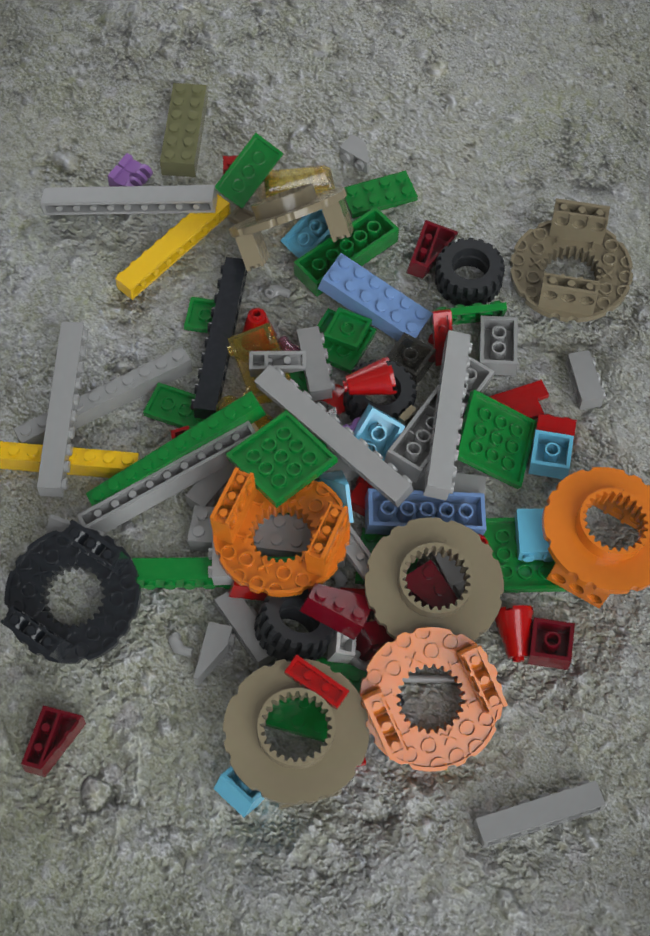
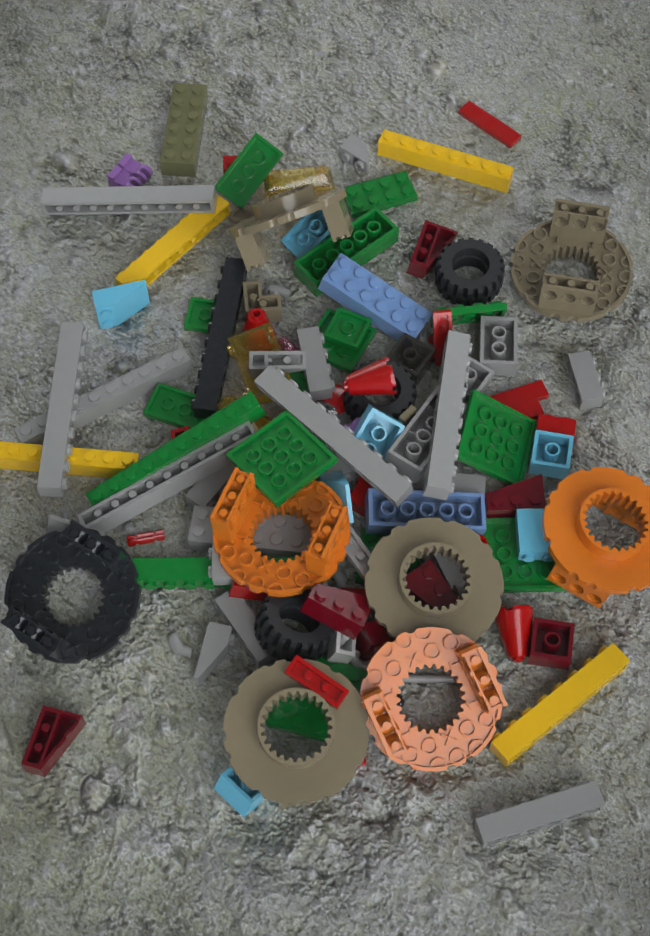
none -> medium azure slope [92,280,150,329]
none -> red axle [126,529,165,547]
none -> dark tan brick [243,280,283,322]
none -> yellow brick [378,129,514,193]
none -> red tile [458,100,522,149]
none -> dark red wedge [485,474,546,518]
none -> yellow brick [489,643,630,767]

